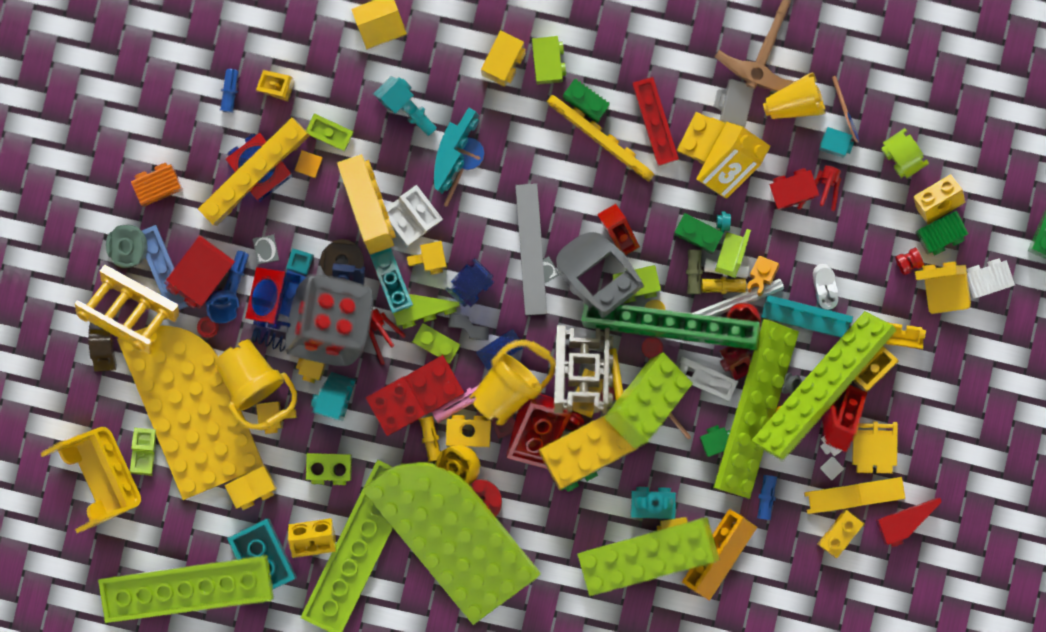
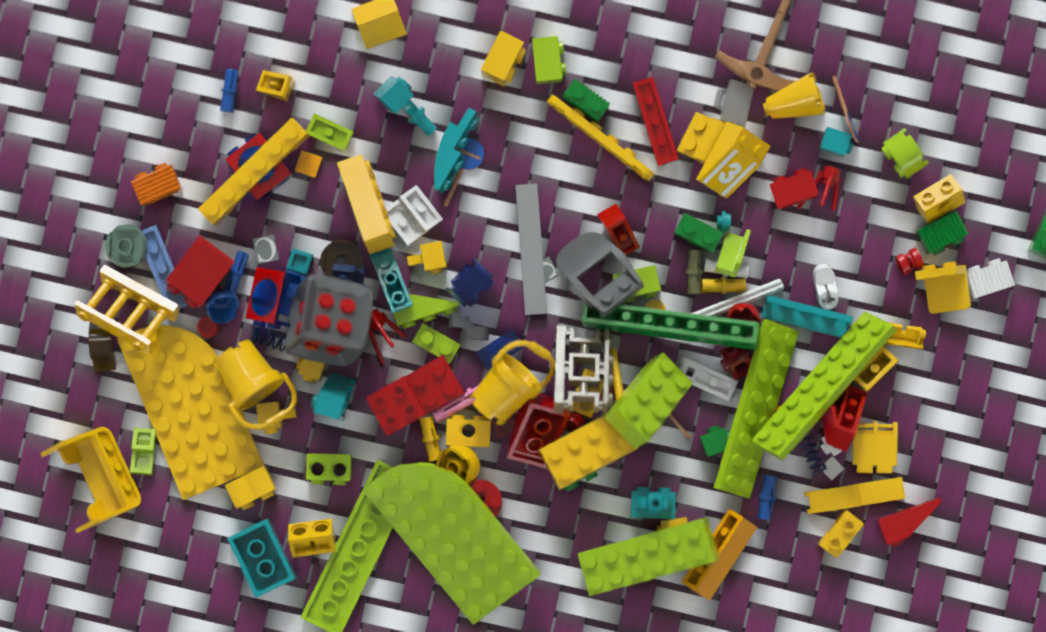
lime plate [98,555,274,623] -> none
red plate [642,337,663,359] -> none
light orange plate [747,256,780,296] -> none
dark grey plate [782,373,802,396] -> none
none -> dark blue piece [799,430,827,475]

